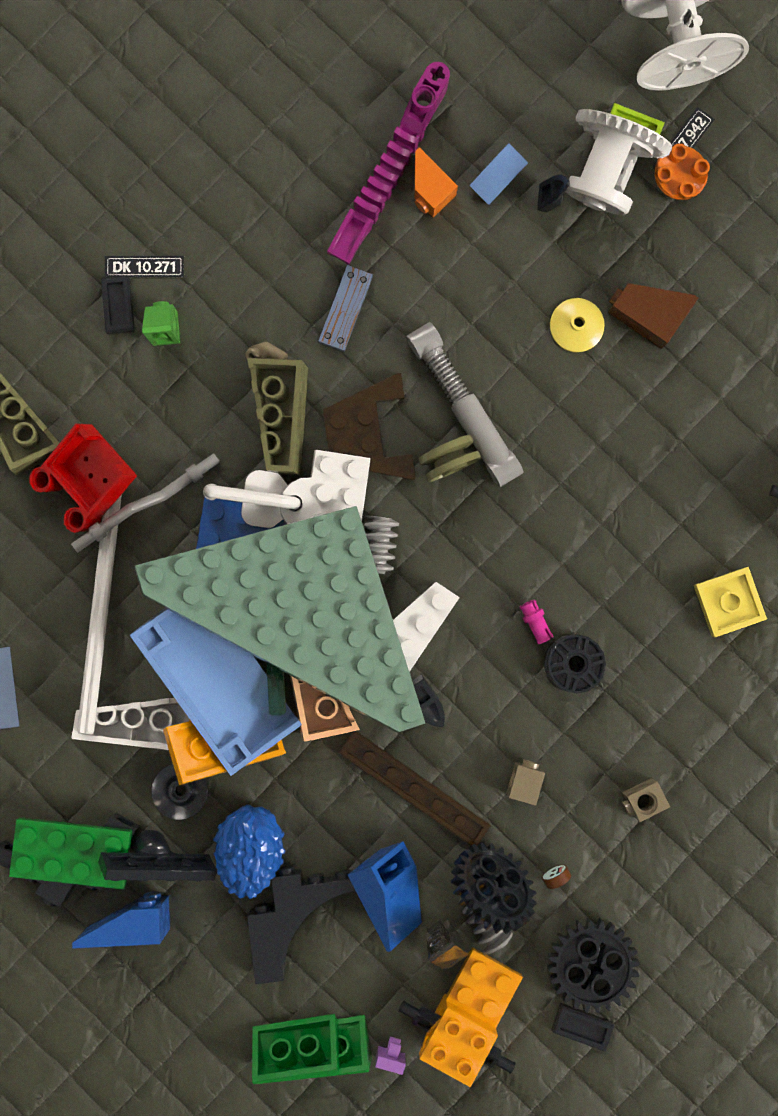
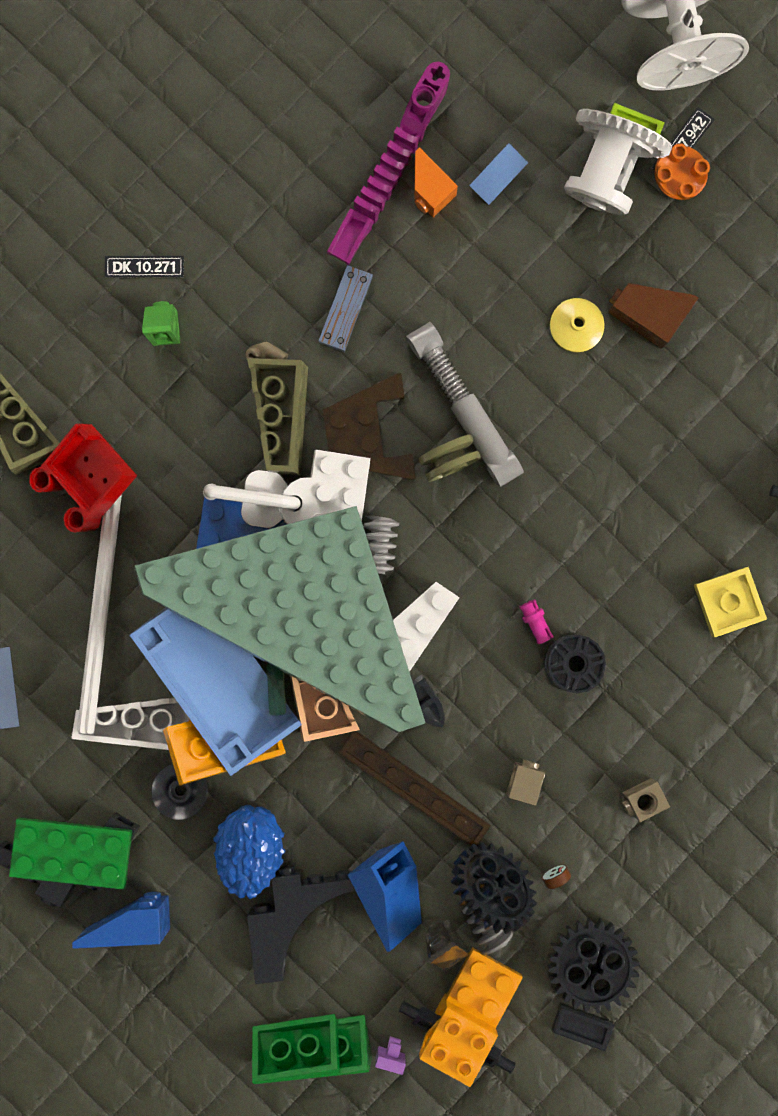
light grey bar [71,453,220,553] -> none
black plate [98,830,217,882] -> none
black tile [101,276,135,335] -> none
black plate [537,175,570,213] -> none

